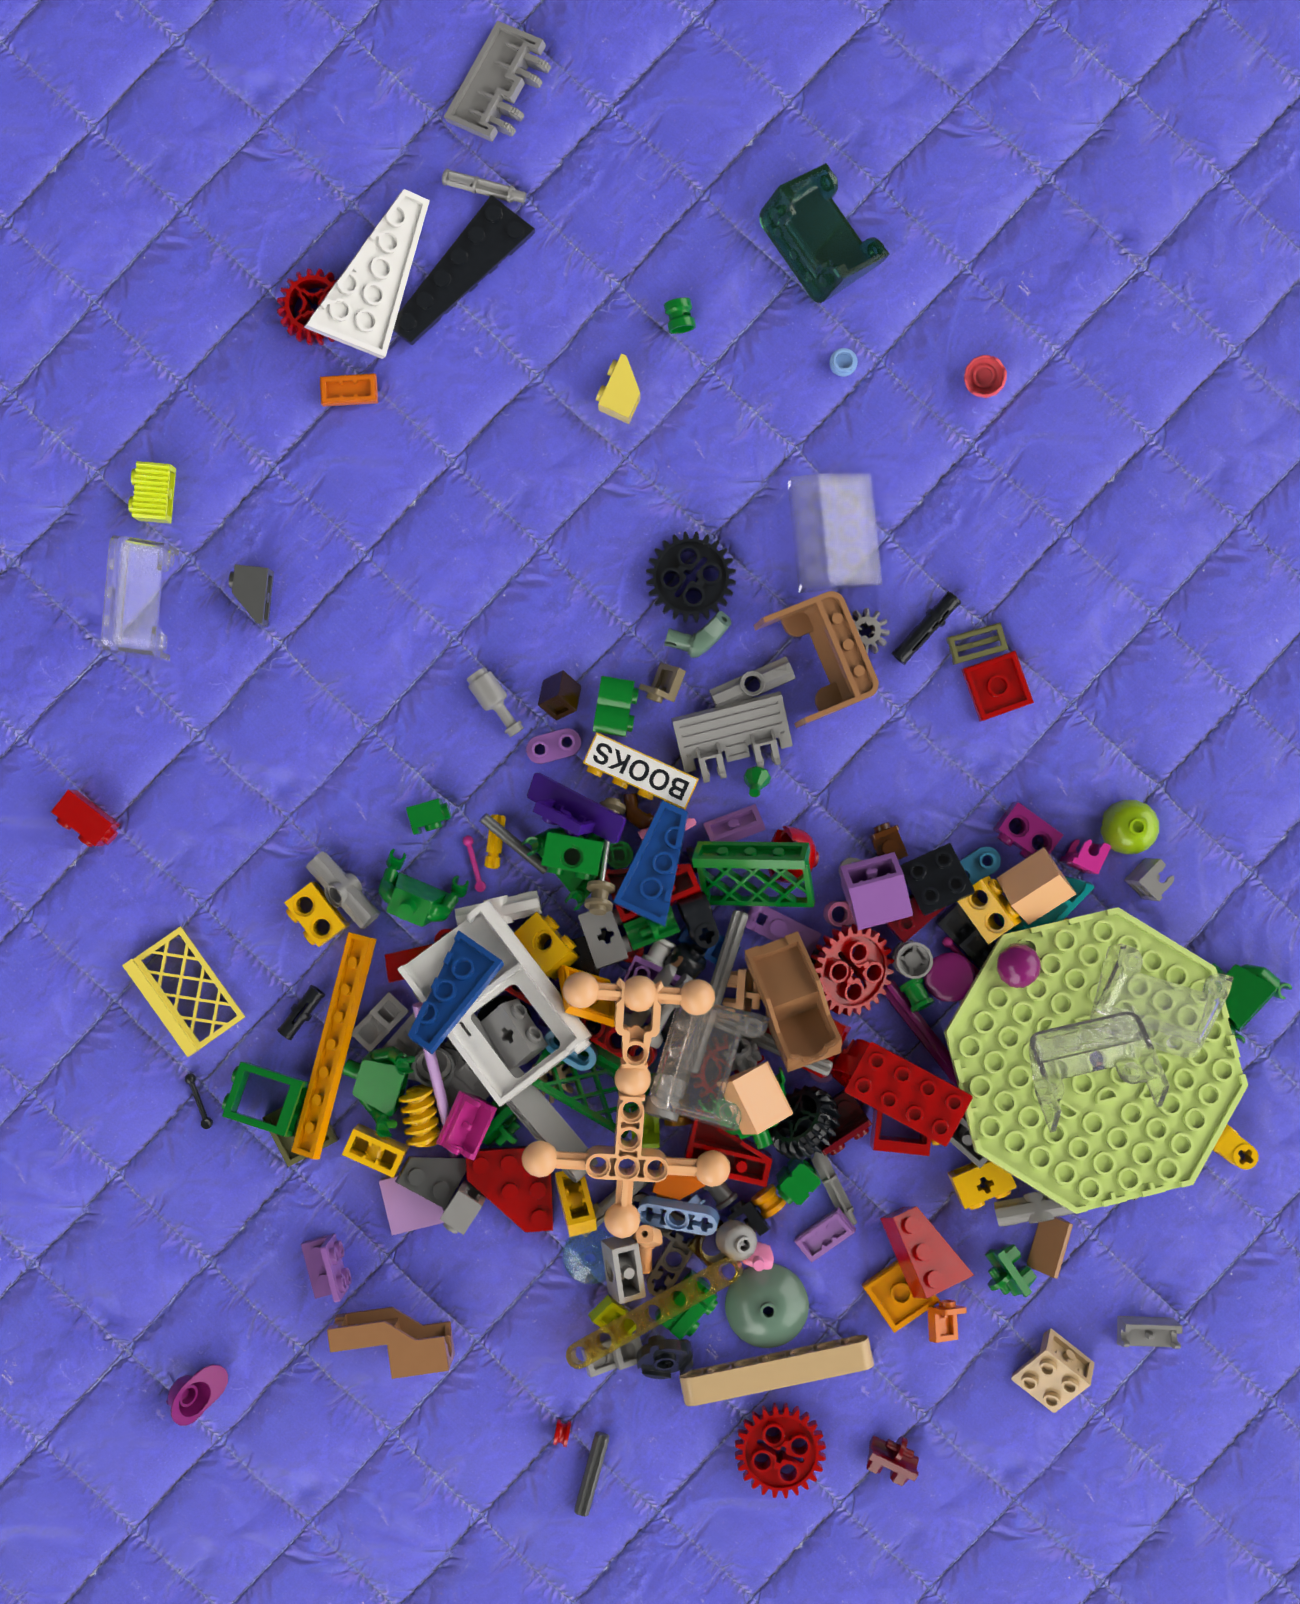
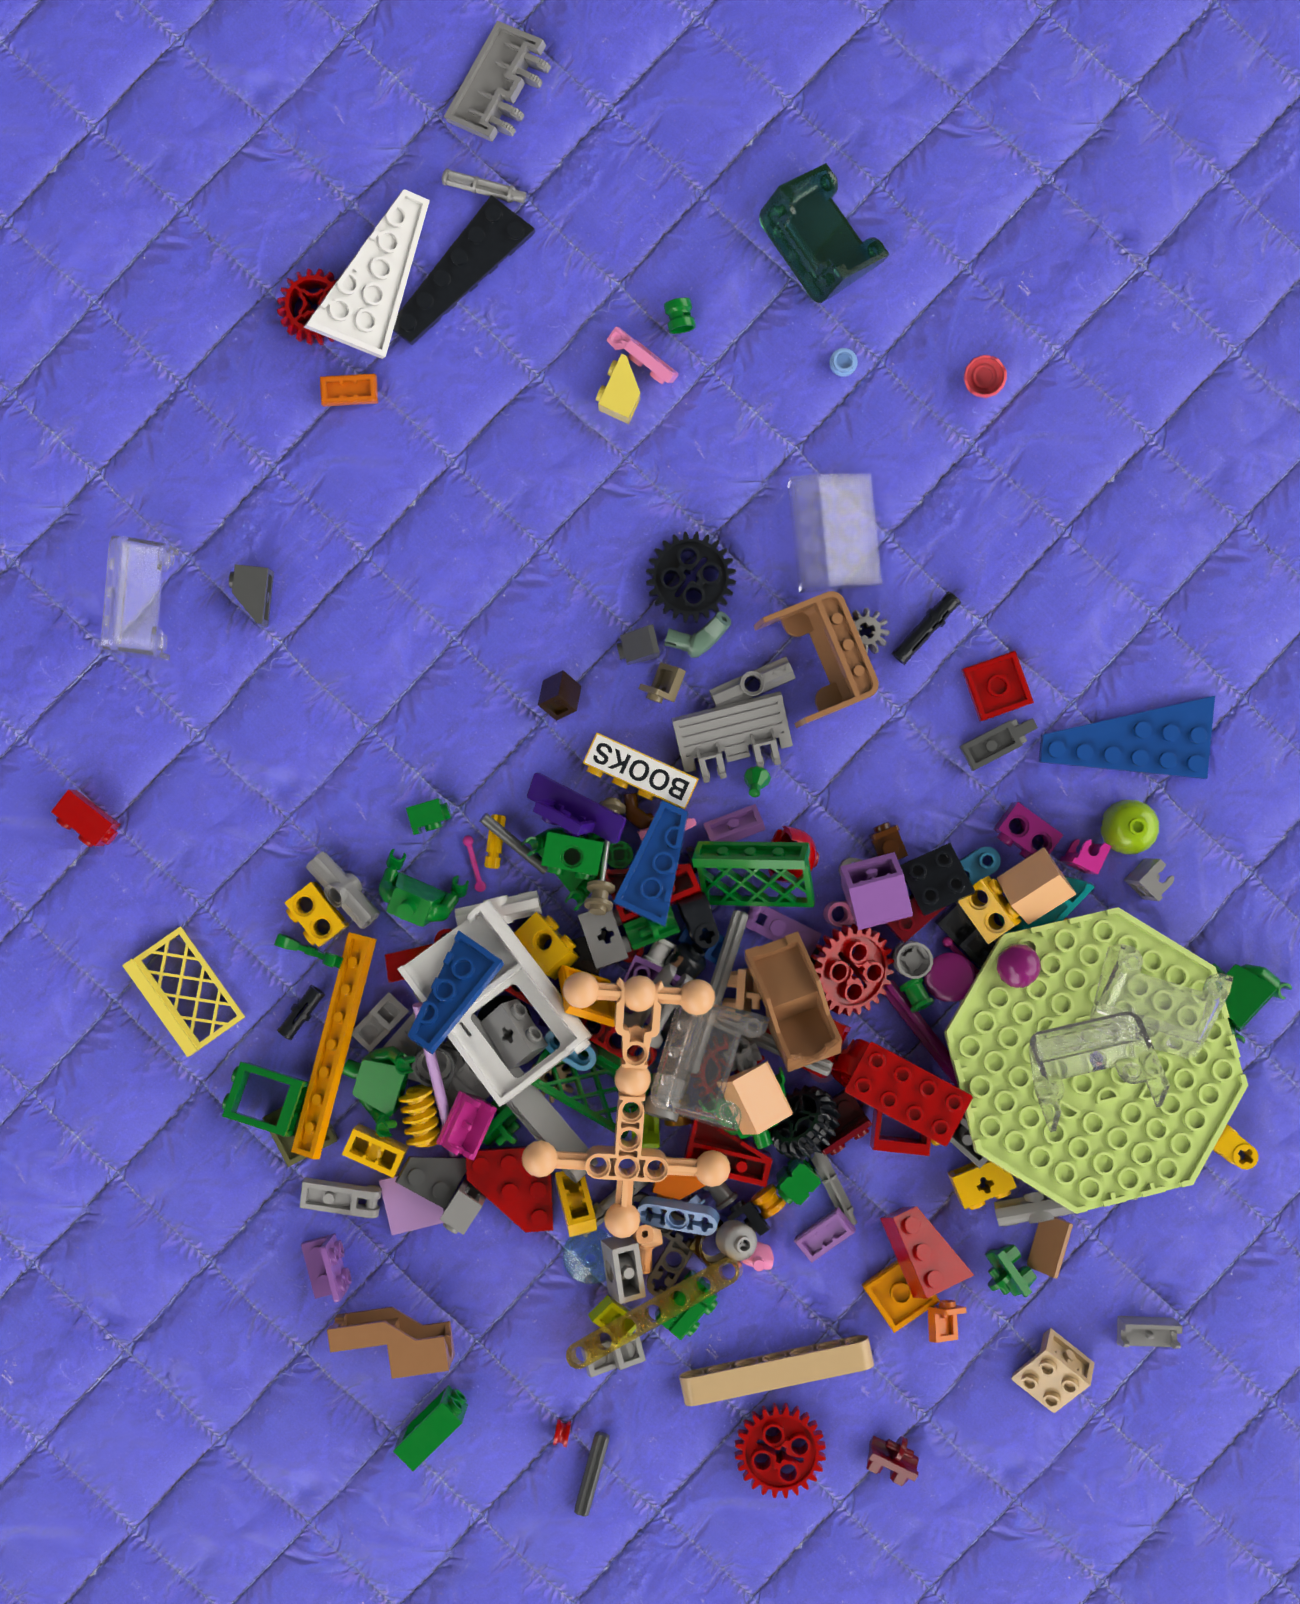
neon yellow brick [128,461,176,524] -> none
magenta piece [166,1365,228,1426] -> none
black hinge [185,1073,213,1129] -> none
light grey piece [466,667,524,738] -> none
medium lavender plate [526,728,581,764] -> none
green brick [593,676,639,737] -> none
black plate [636,1335,694,1379] -> none
sand green dish [725,1263,809,1348] -> none
olive tile [946,622,1008,665] -> none
none -> green piece [274,933,343,969]
none -> light grey plate [300,1177,382,1218]
none -> green window [393,1385,468,1471]
none -> bright pink hinge [606,327,678,384]
none -> dark grey slope [617,624,660,665]
none -> dark grey hinge [959,718,1038,771]
none -> blue wing [1039,696,1215,779]

